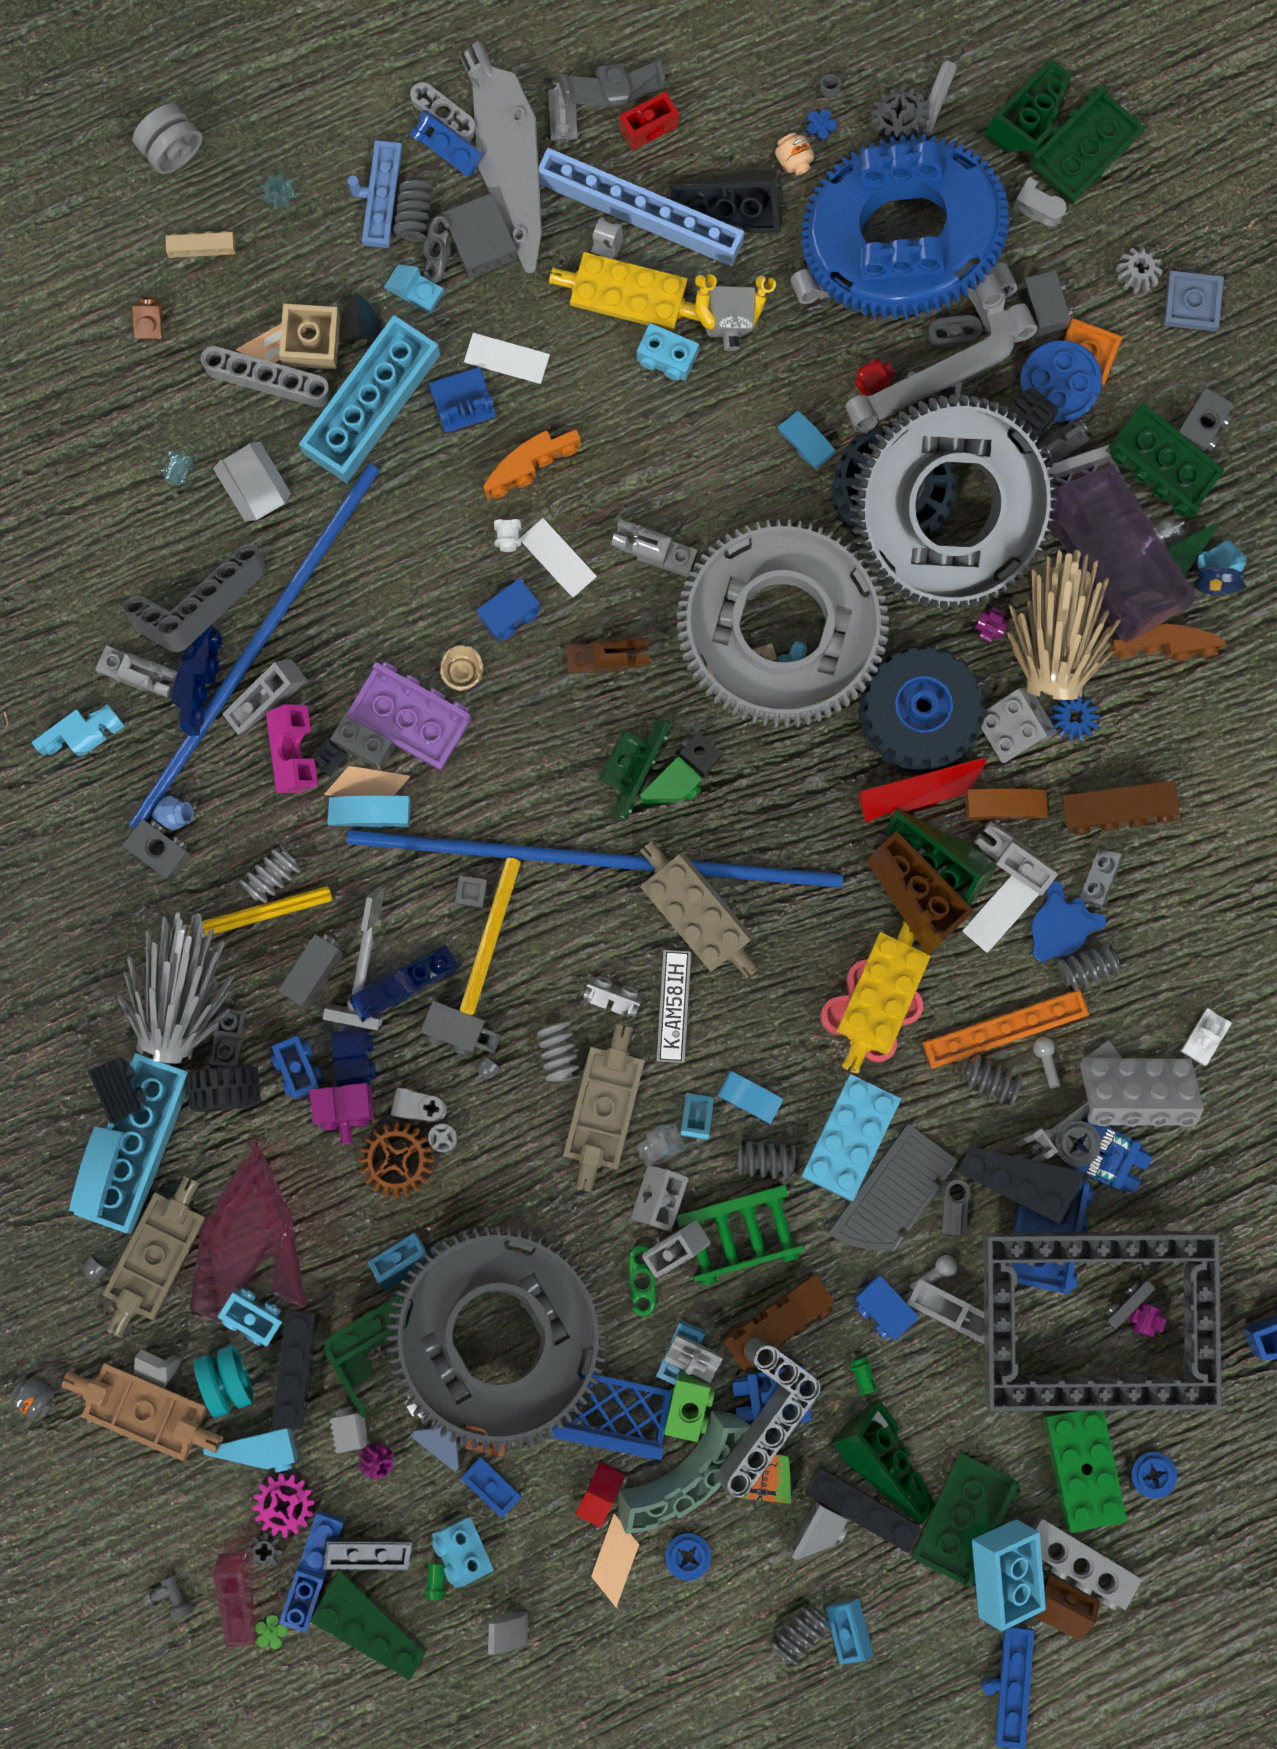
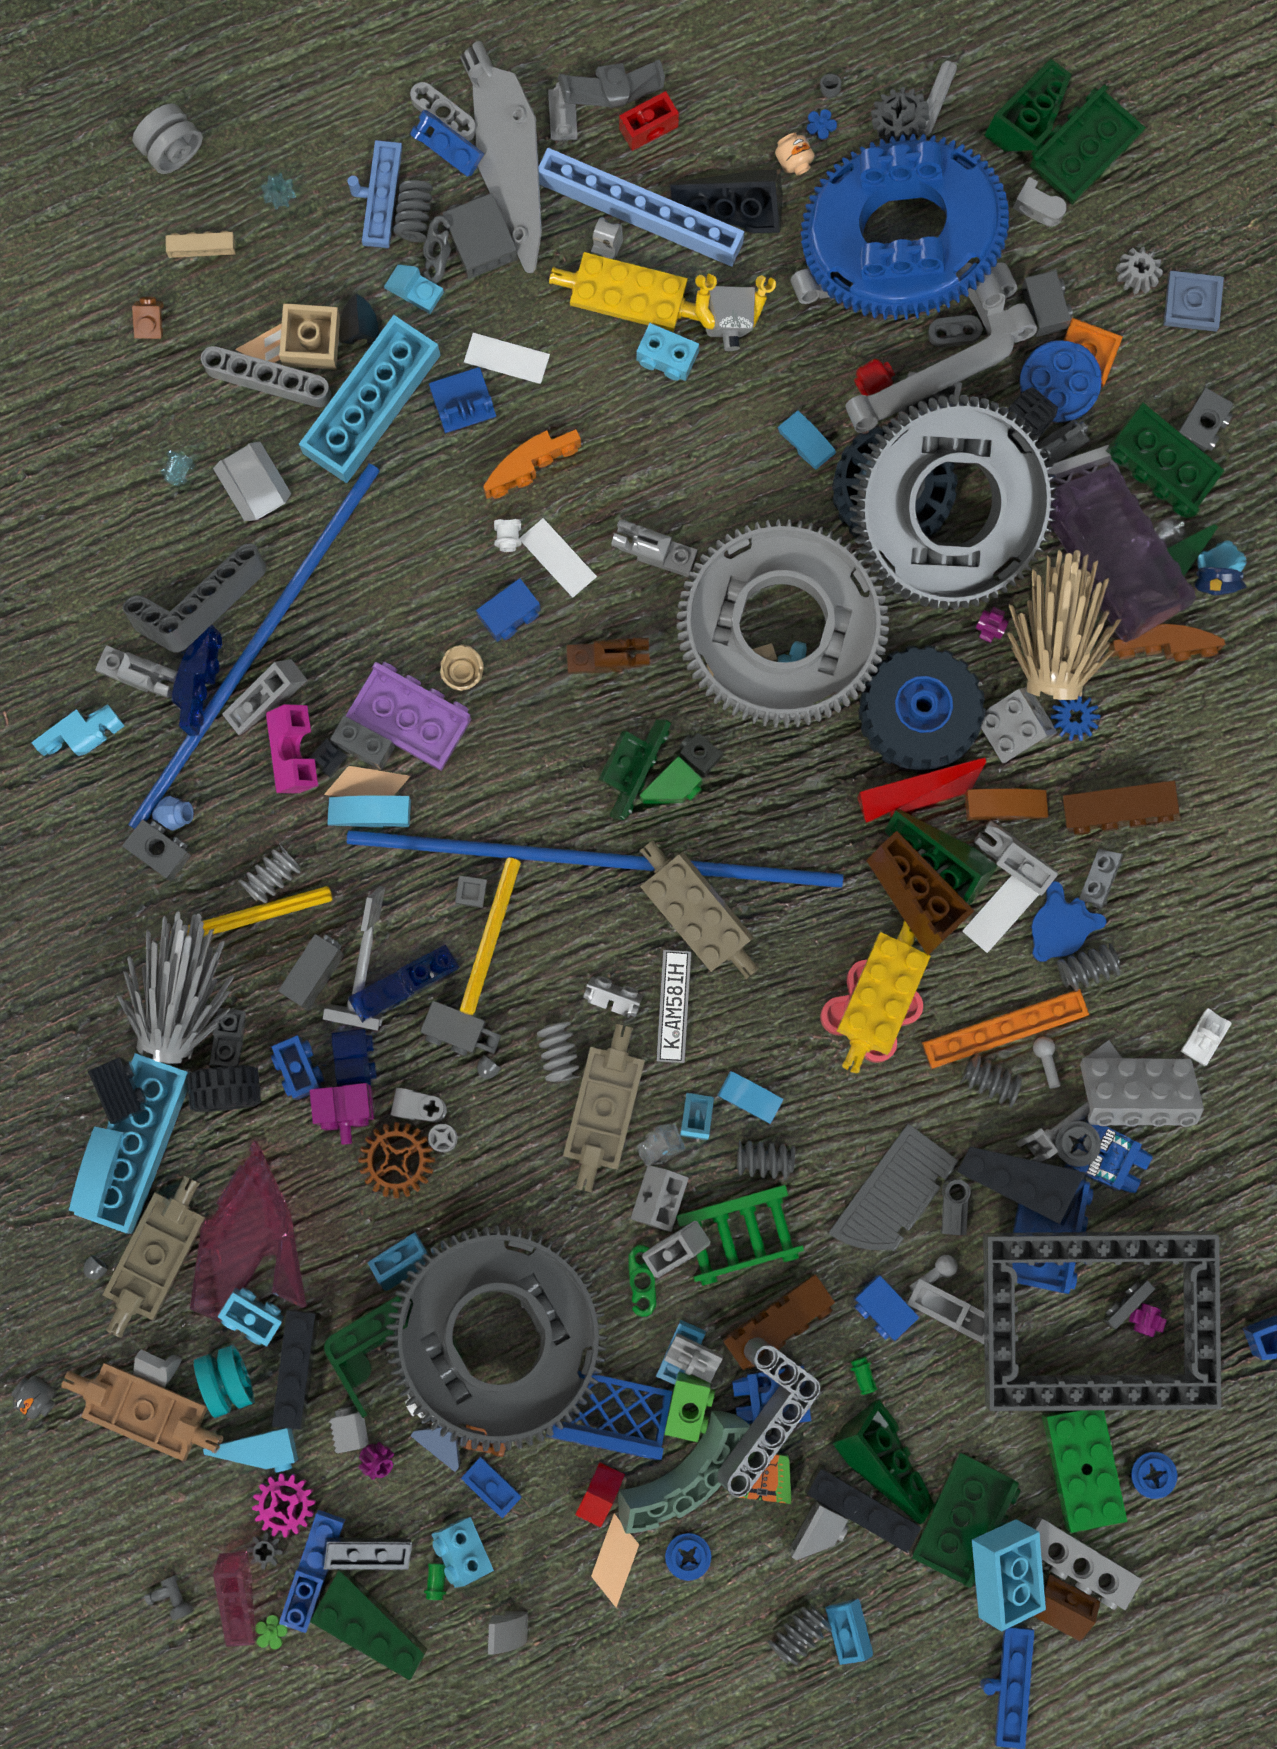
medium azure brick [800,1074,901,1202] -> none

